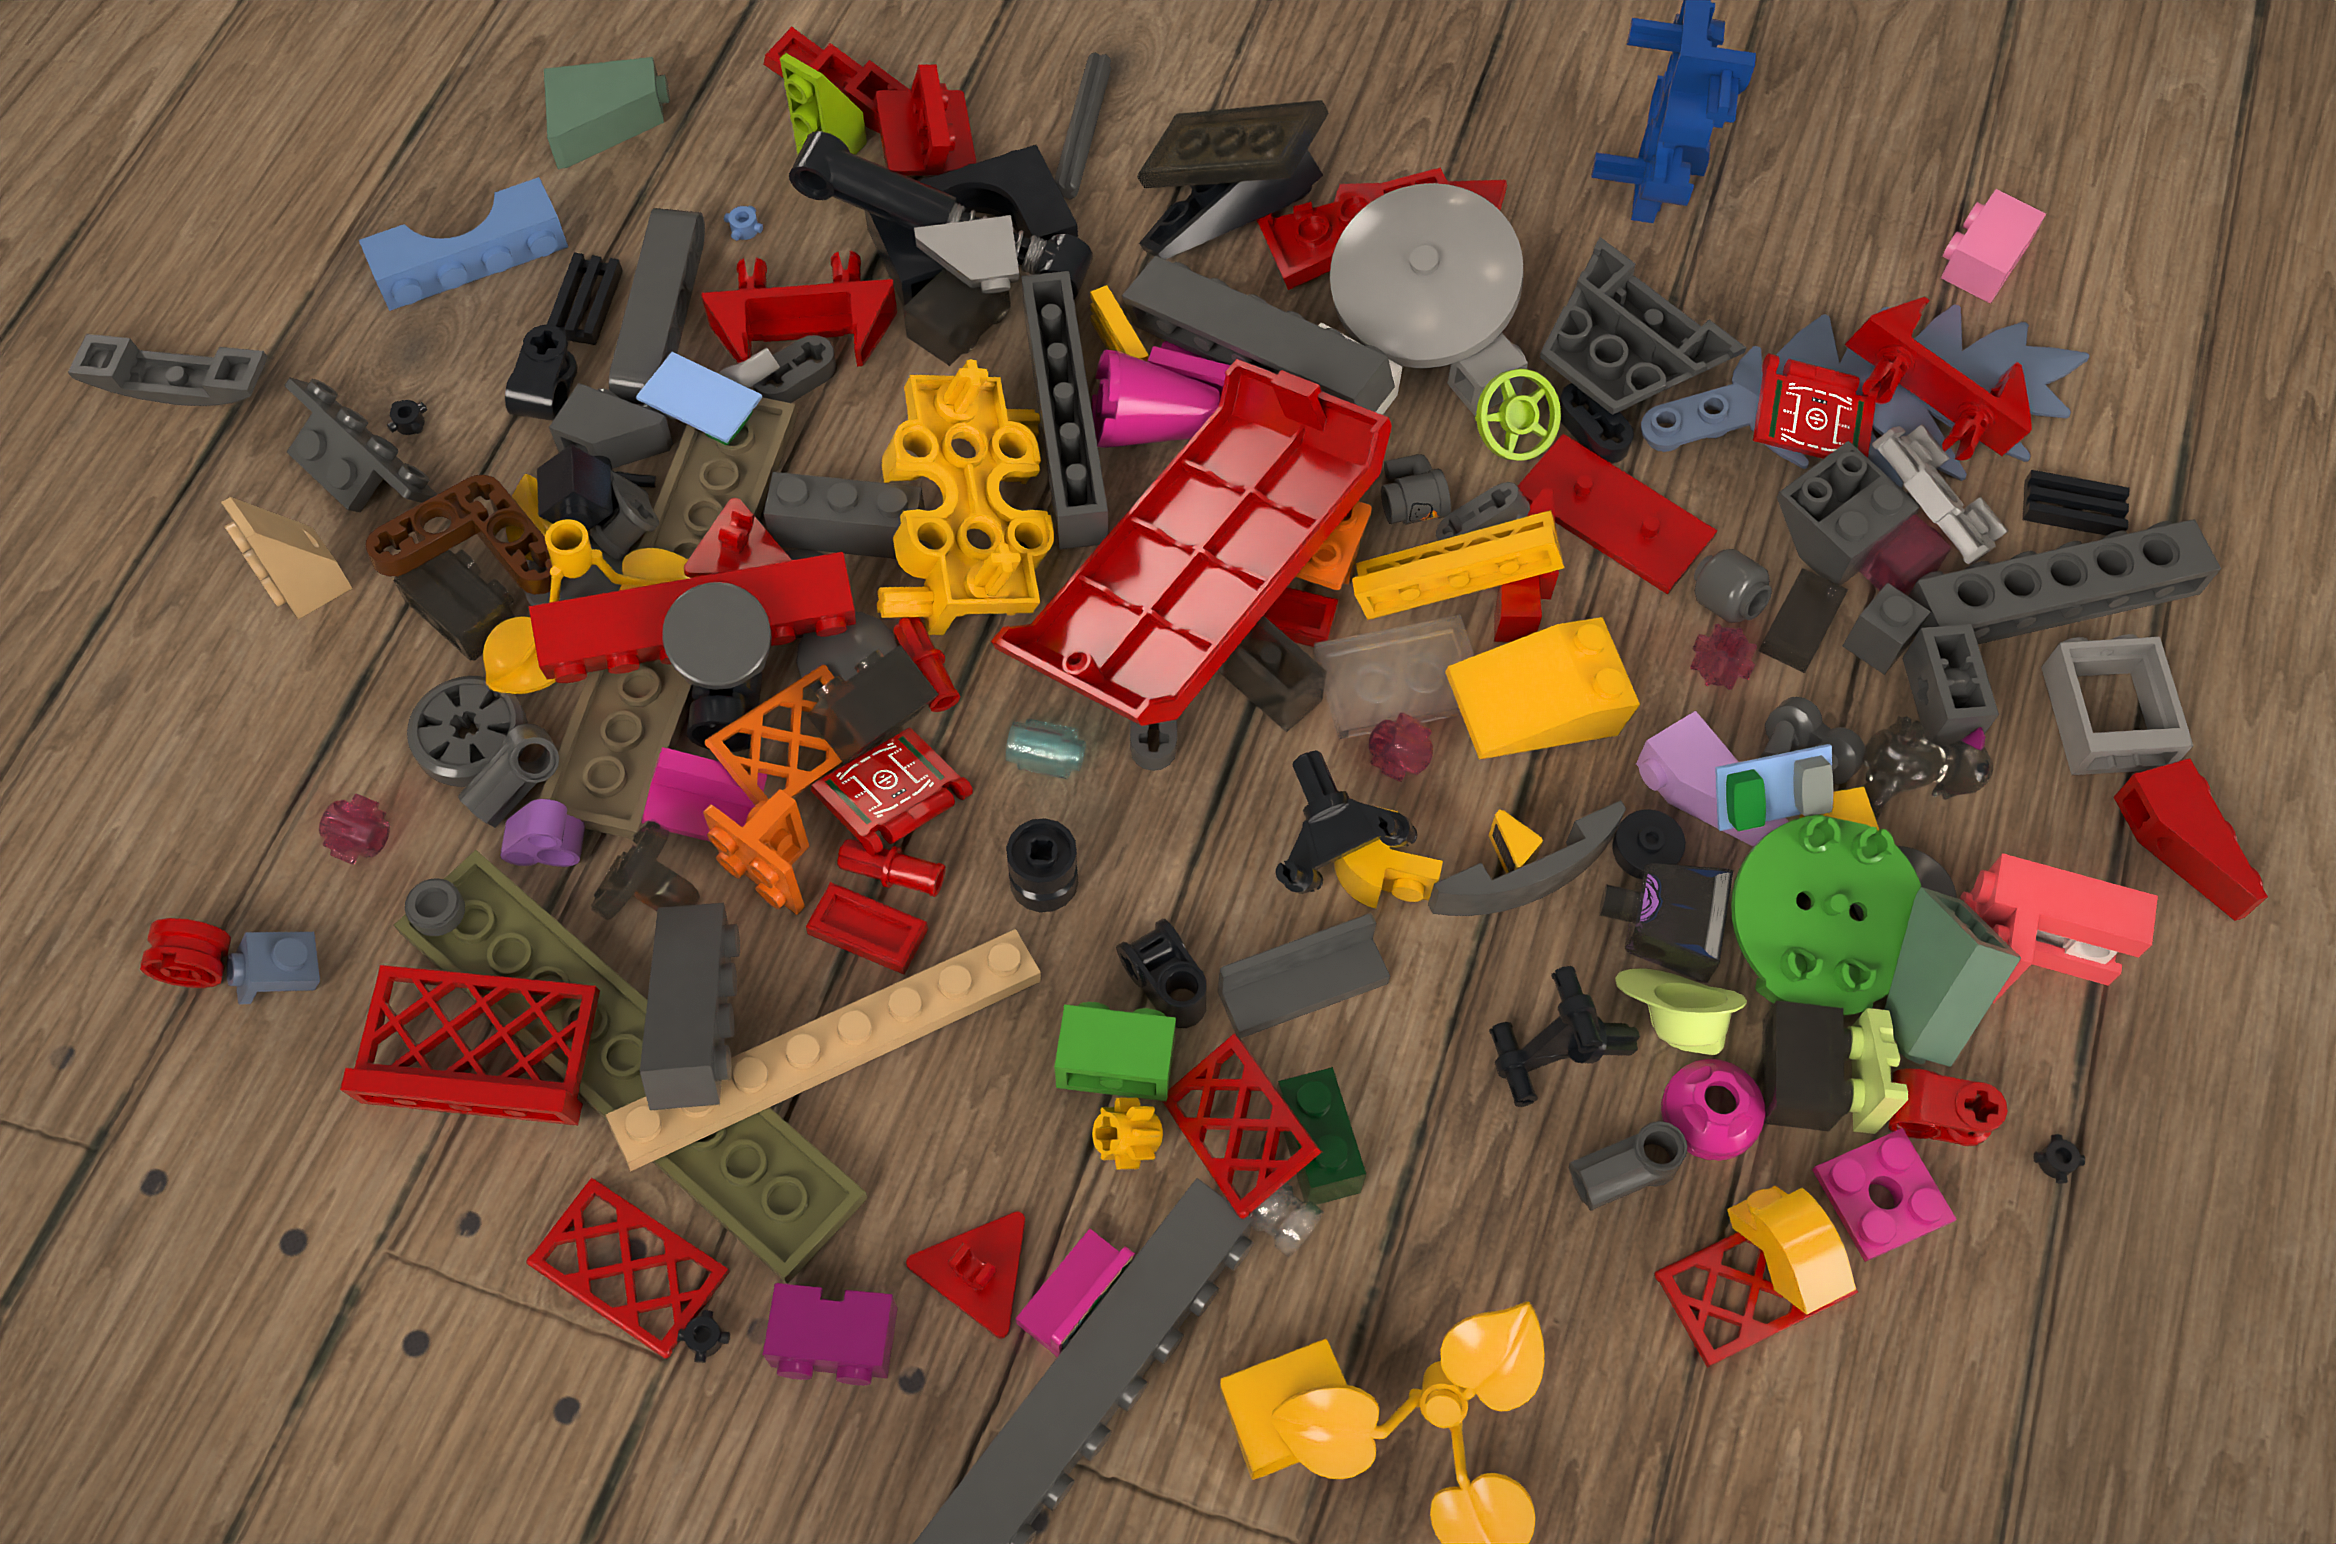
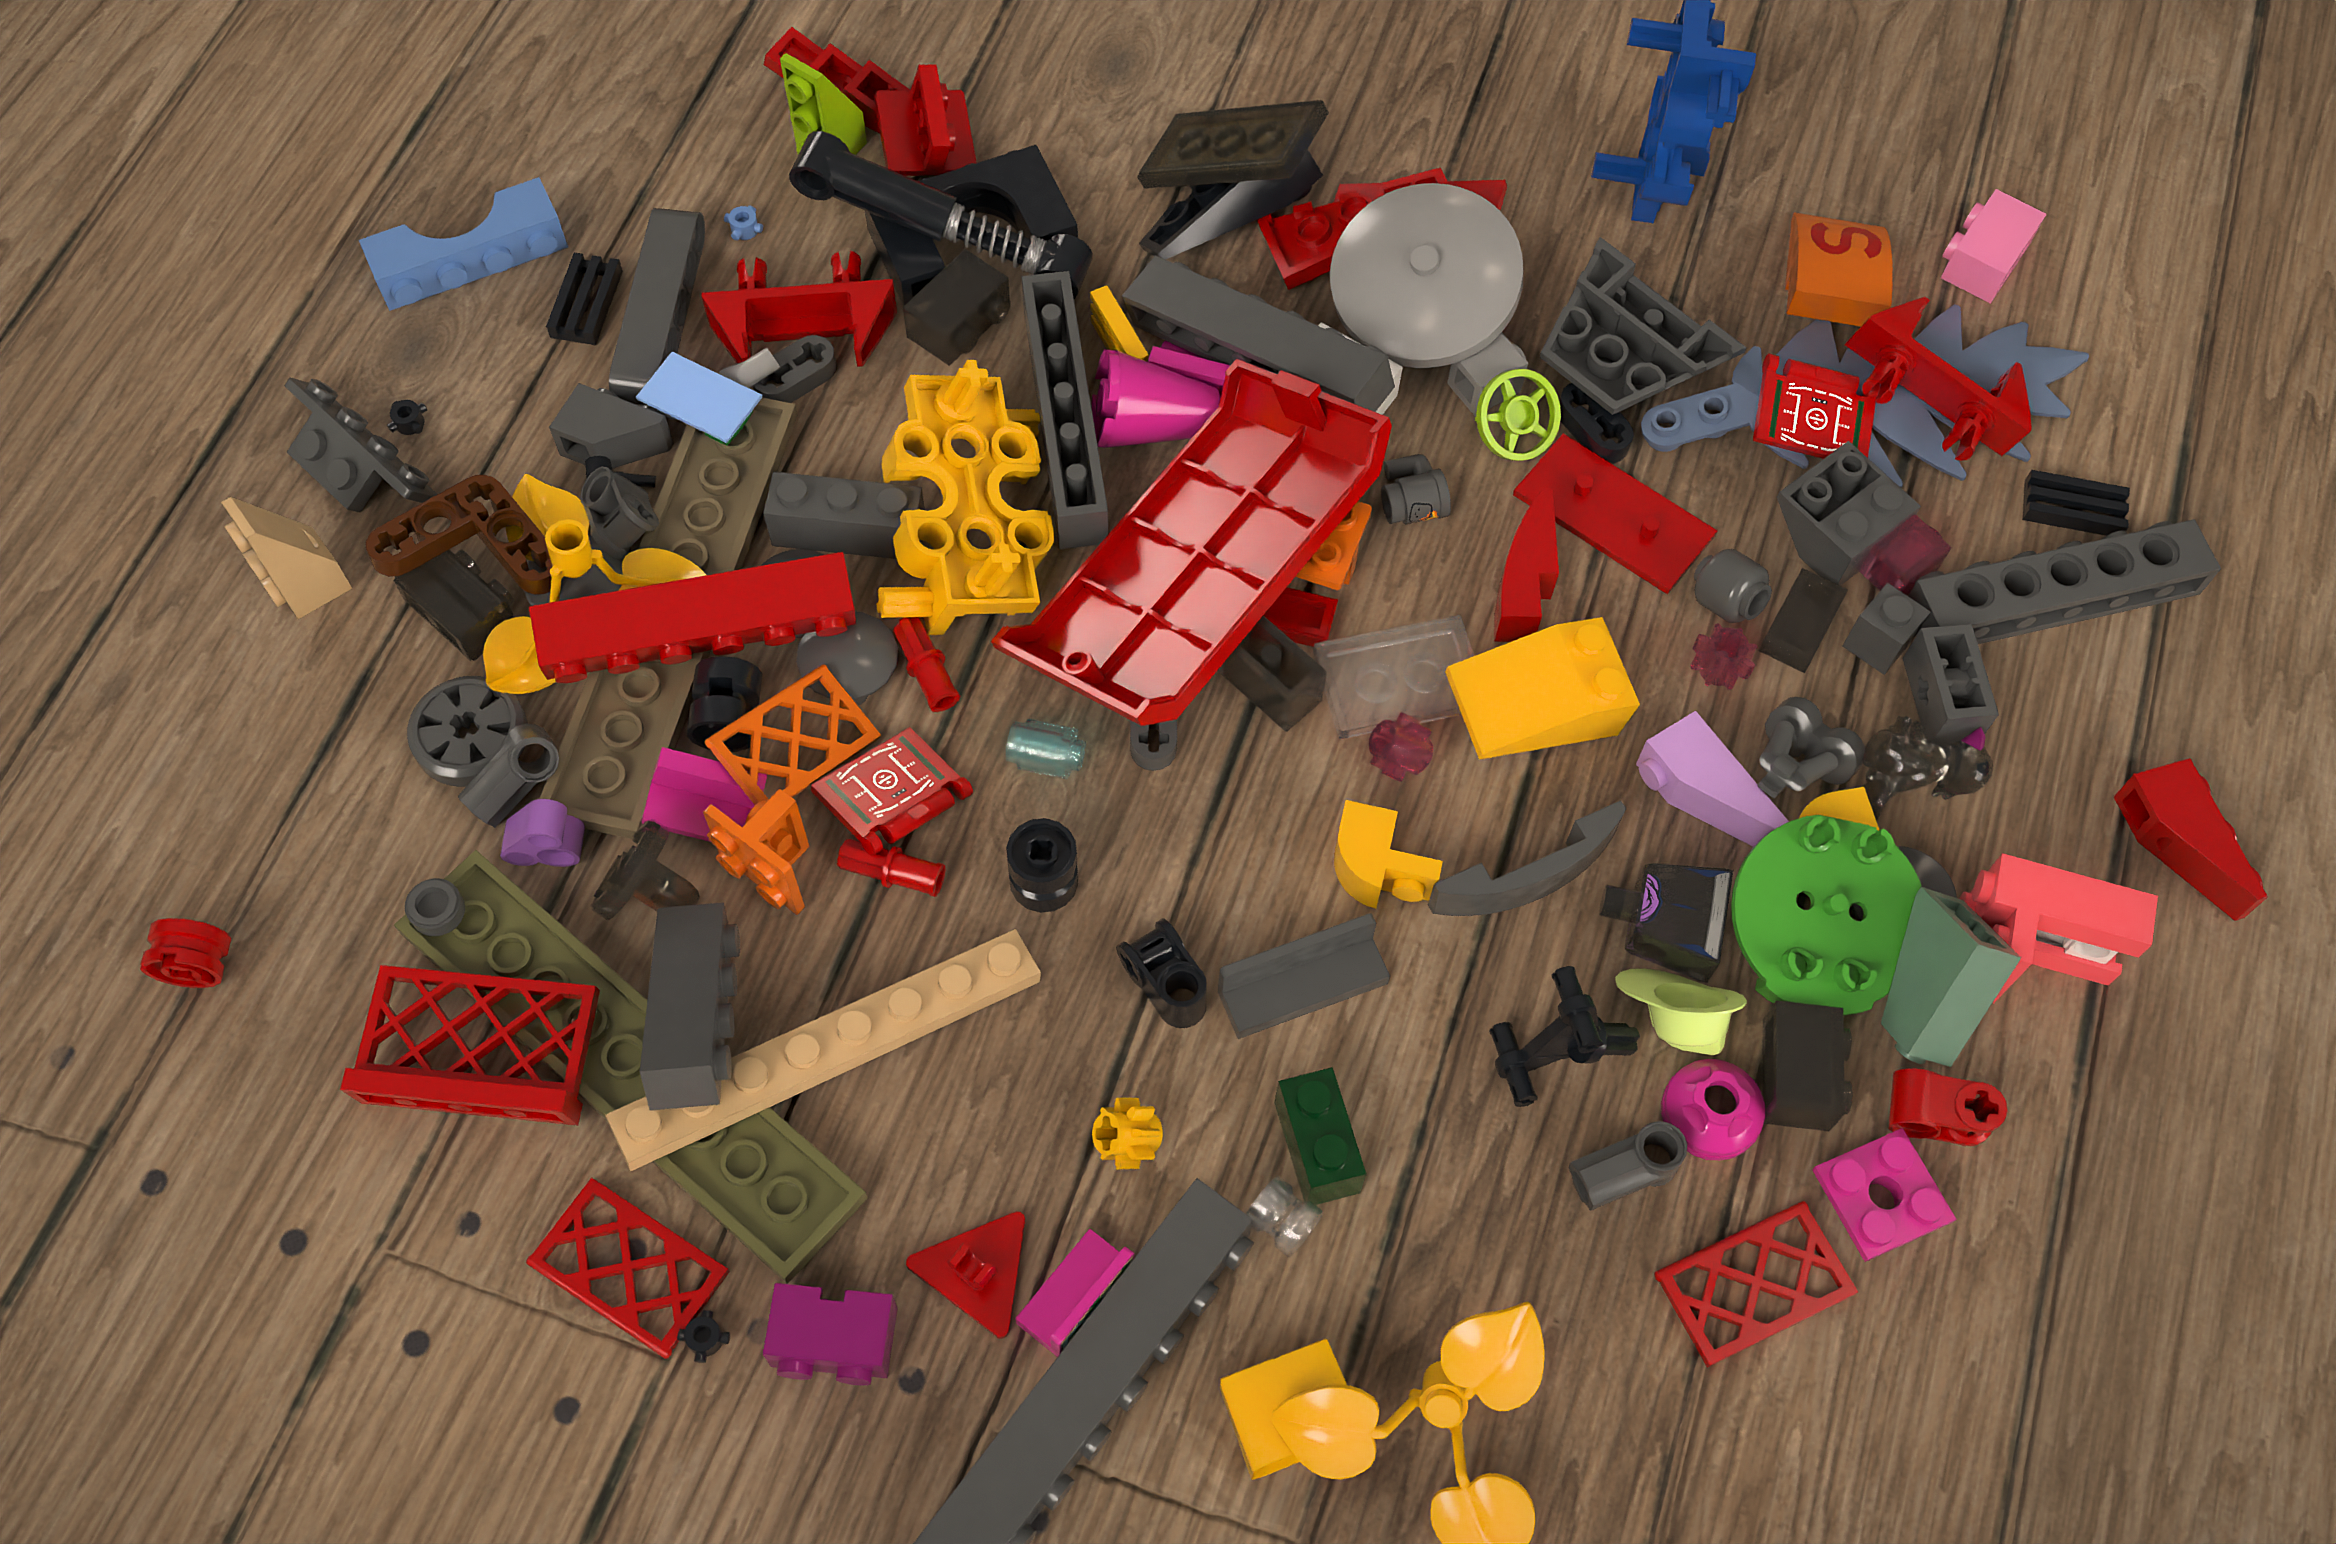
dark grey slope [68,334,268,406] -> none
sand blue bracket [226,932,320,1005] -> none
clear pink gear [319,793,390,865] -> none
black piece [505,325,578,421] -> none
black brick [537,444,613,531] -> none
sand green slope [544,57,670,169] -> none
dark grey tile [663,582,771,689] -> none
red piece [684,498,792,578] -> none
red tile [806,882,928,975] -> none
clear smoke brick [807,645,939,765] -> none
light grey slope [914,215,1019,293] -> none
dark grey axle [1054,52,1111,199] -> none
bright green brick [1054,1002,1176,1101] -> none
red window [1162,1033,1322,1219] -> none
black axle [1275,750,1418,894] -> none
yellow fence [1352,510,1564,620] -> none
dark grey beam [1436,482,1530,540] -> none
yellow slope [1489,809,1543,874] -> none
black wheel [1612,809,1686,881] -> none
piece [1715,744,1833,831] -> none
yellow brick [1727,1185,1856,1315] -> none
yellowish green wing [1844,1008,1908,1134] -> none
light grey piece [1872,424,2008,564] -> none
black piece [2033,1134,2085,1184] -> none
light grey window [2041,634,2193,775] -> none
none -> orange slope [1785,212,1893,327]

